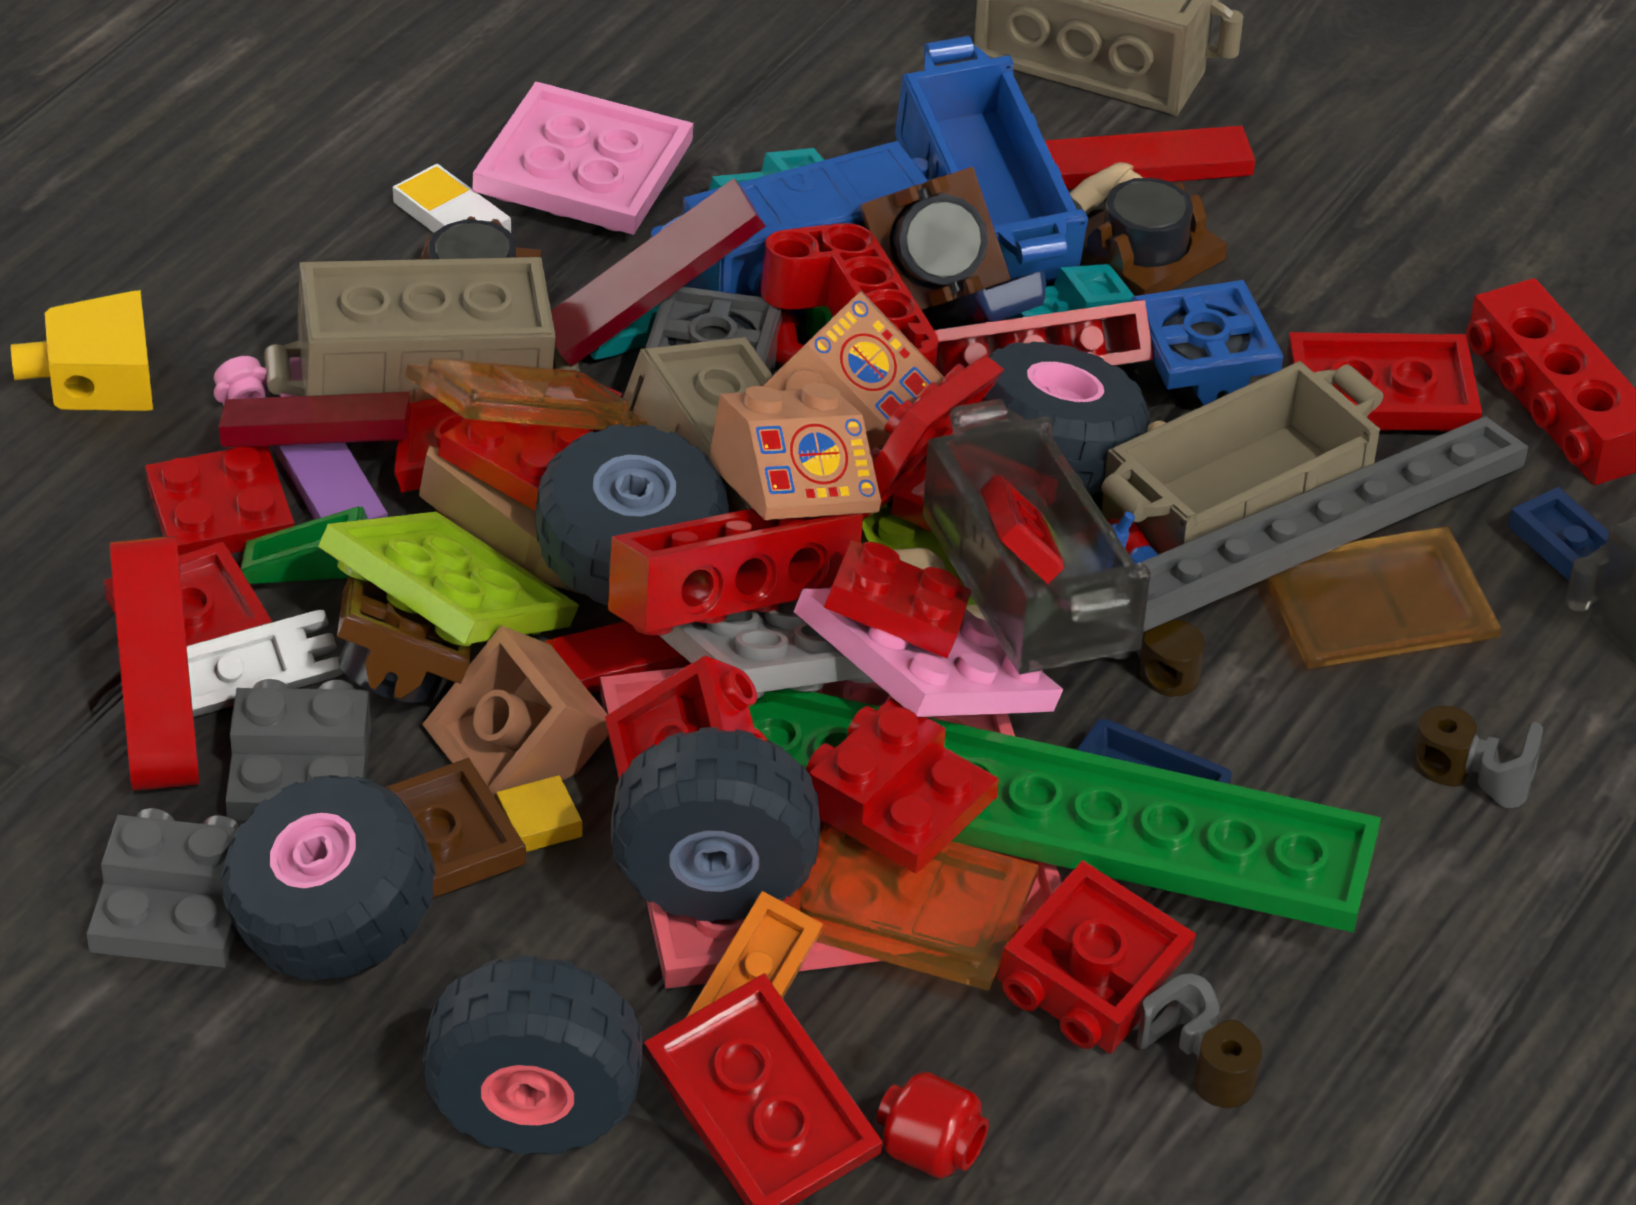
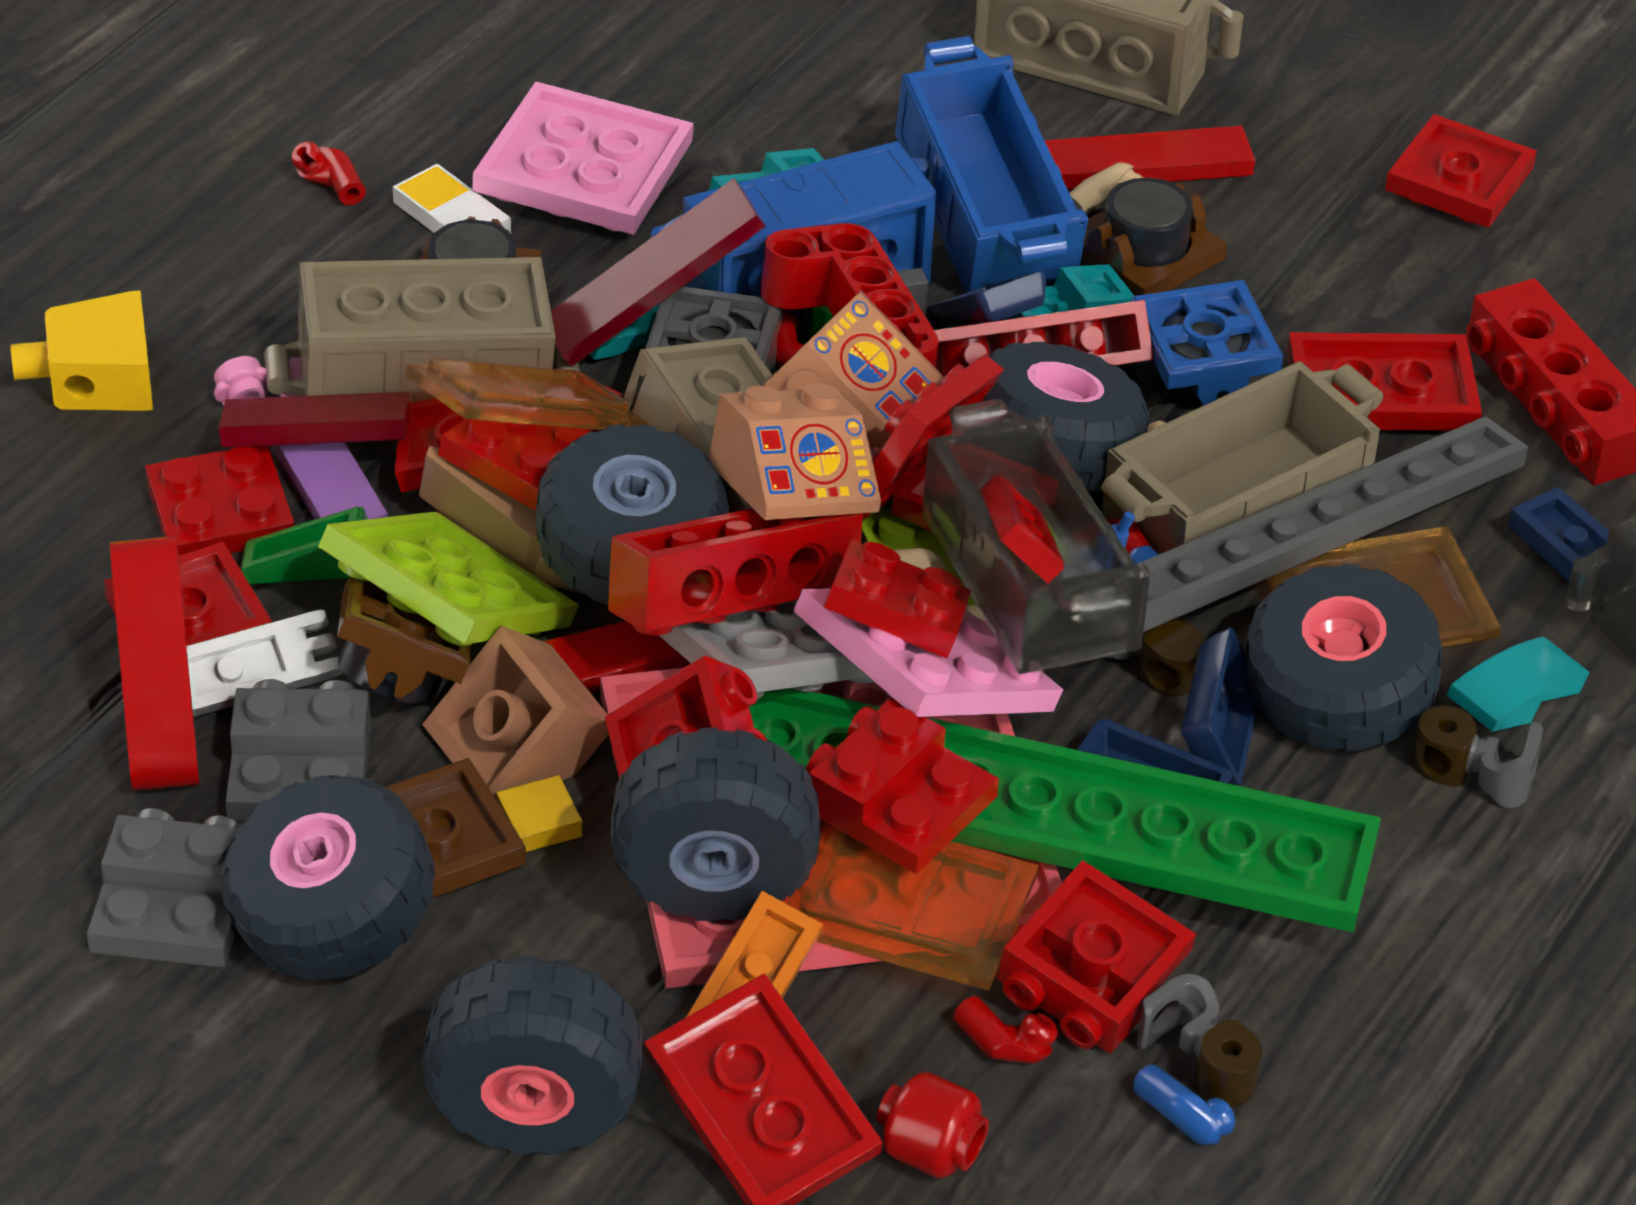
piece [858,166,1011,310] -> none
none -> red arm [291,141,366,206]
none -> red arm [953,996,1058,1064]
none -> blue arm [1133,1065,1235,1145]
none -> dark blue piece [1181,628,1257,785]
none -> black wheel [1246,563,1442,752]
none -> red plate [1385,114,1537,228]
none -> teal slope [1446,636,1590,732]

